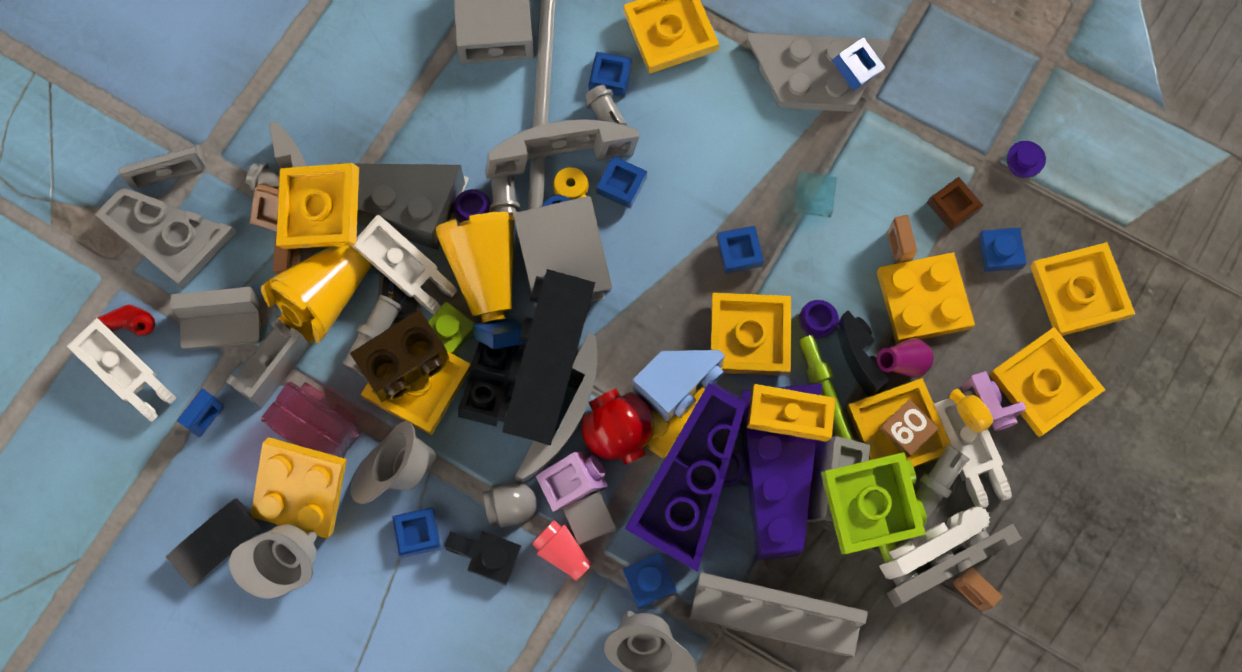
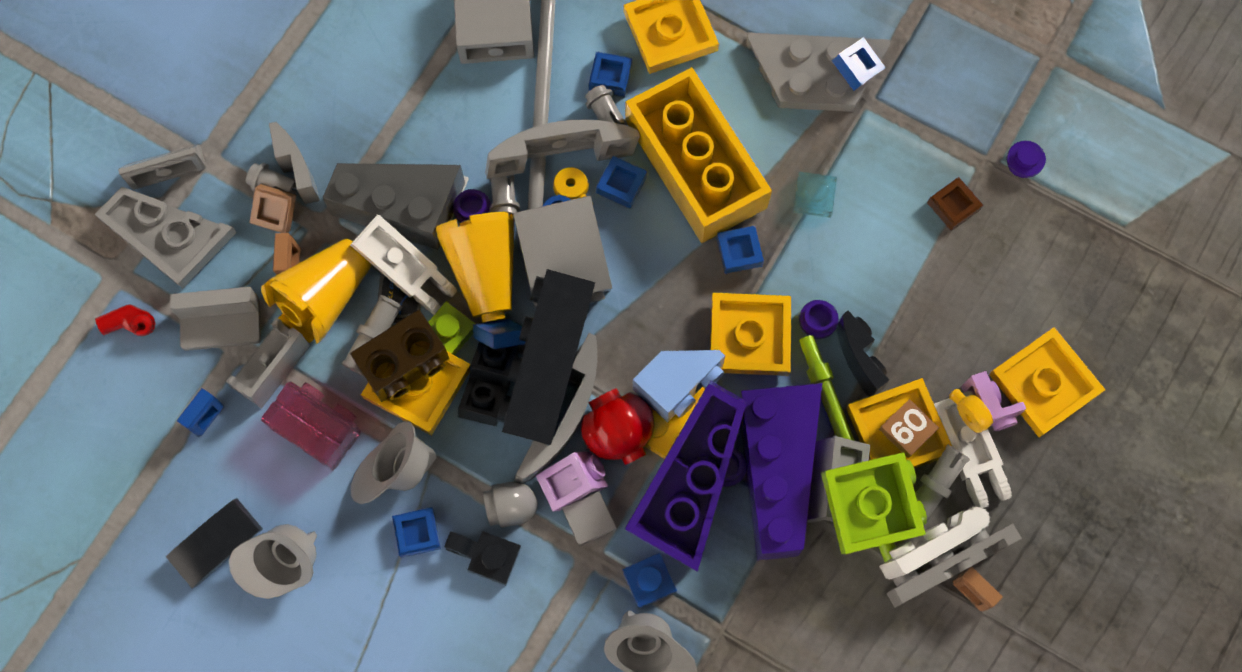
white hinge [67,318,177,422] -> none
yellow plate [251,437,347,539] -> none
yellow plate [276,163,359,249] -> none
coral cone [531,520,593,581] -> none
light grey fence [689,572,868,657] -> none
yellow plate [746,384,835,442] -> none
yellow plate [876,252,975,344] -> none
magenta cone [877,338,934,378] -> none
medium nougat tile [887,215,918,264] -> none
blue plate [978,227,1027,272] -> none
yellow plate [1030,242,1135,336] -> none
none -> yellow brick [625,67,772,244]

